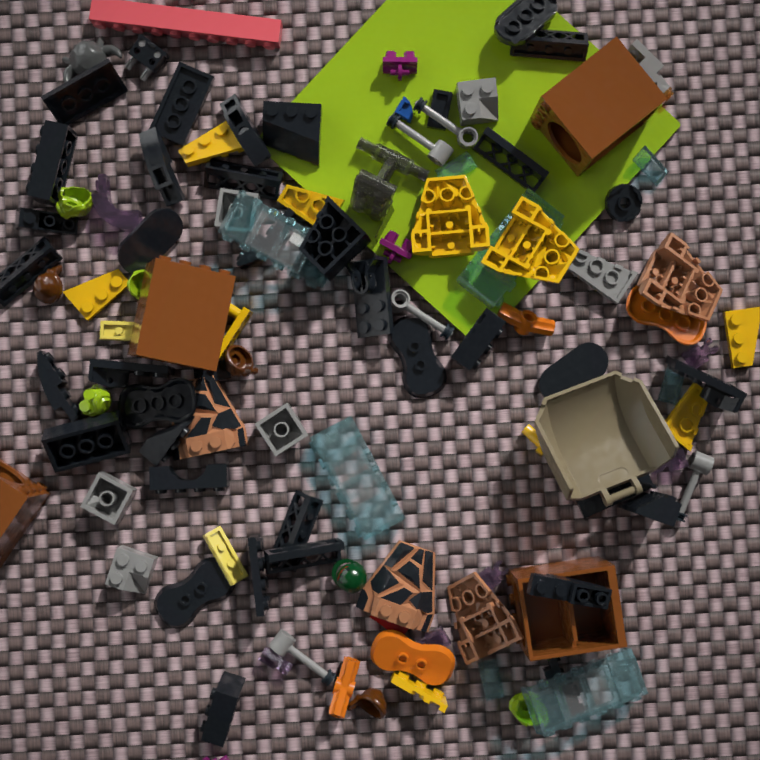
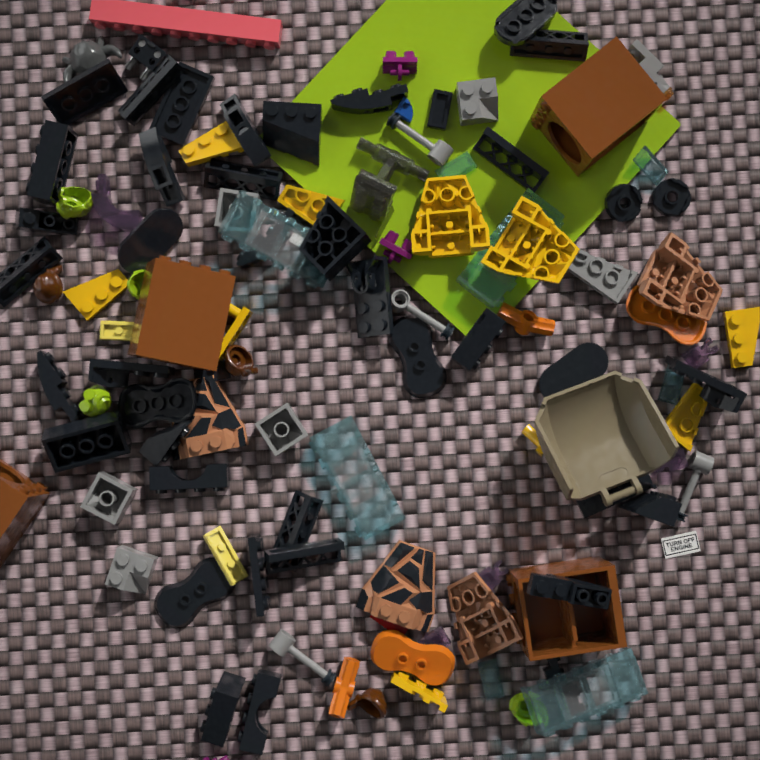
clear purple plate [258,647,293,676] -> none
dark green helmet [332,558,367,594] -> none
light grey piece [413,97,478,149] -> none
none -> black fence [118,55,185,126]
none -> black arch [237,669,282,755]
none -> black slope [330,84,408,114]
none -> black tile [652,178,691,217]
none -> white sticker [661,531,701,559]

